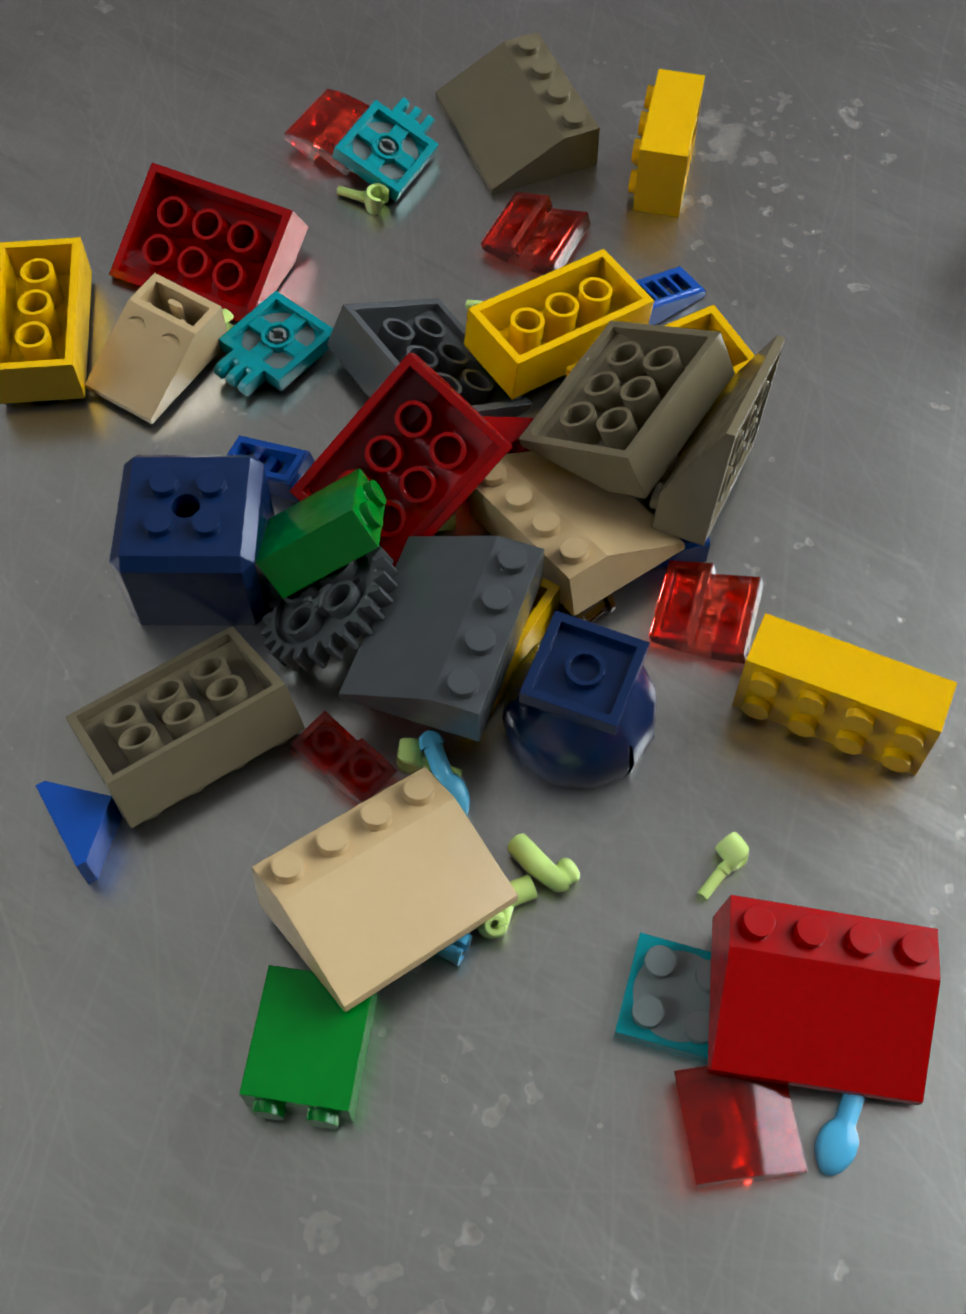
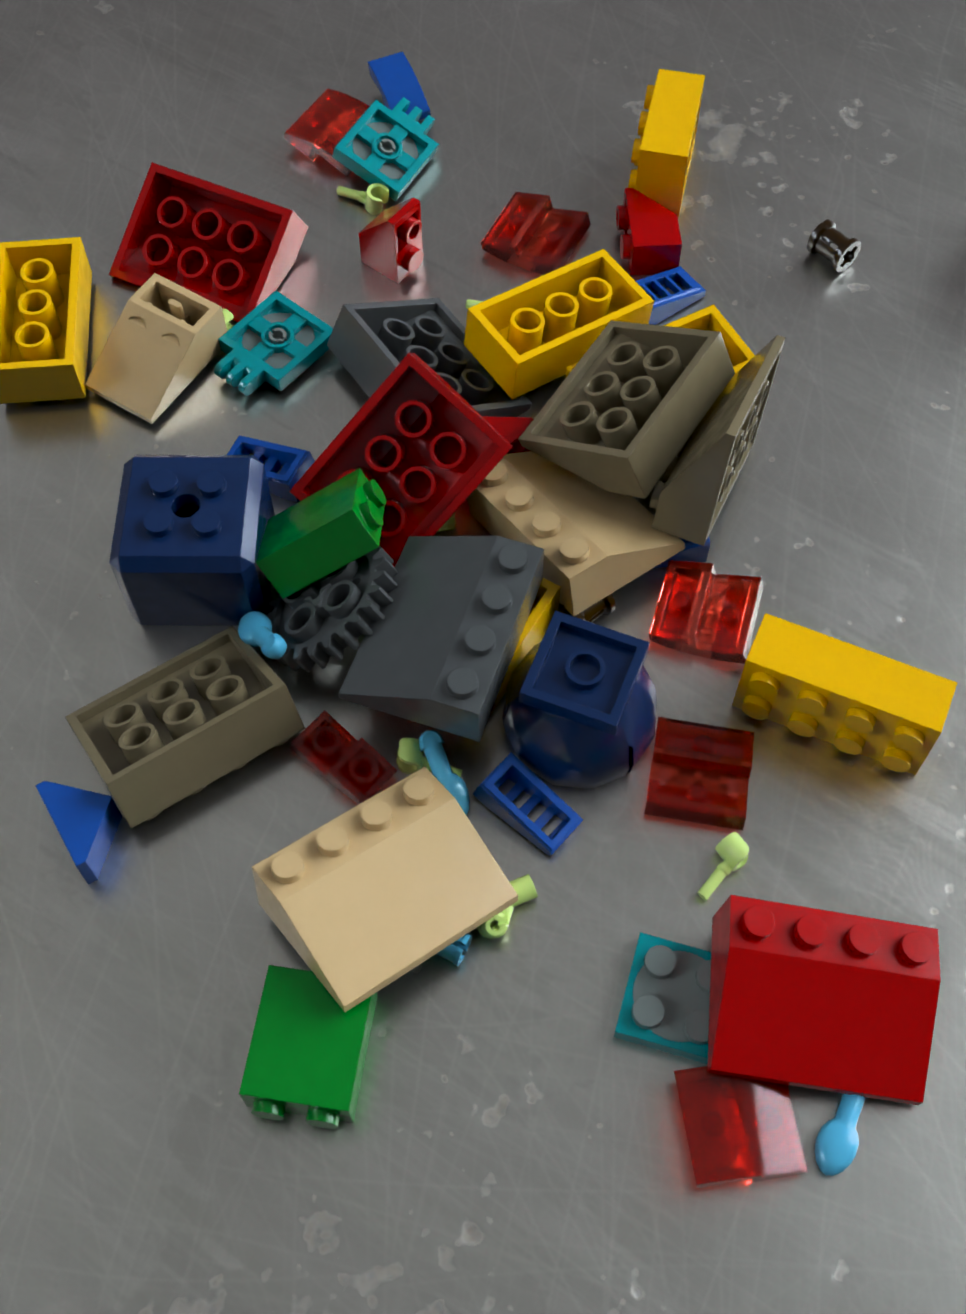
dark tan slope [435,32,600,195] -> none
yellowish green arm [507,833,580,893] -> none
none -> medium azure piece [238,611,287,659]
none -> red slope [359,197,424,284]
none -> blue slope [368,52,431,121]
none -> blue slope [473,752,583,857]
none -> red slope [616,188,682,276]
none -> clear red slope [644,717,754,831]
none -> dark brown bush [806,219,862,272]

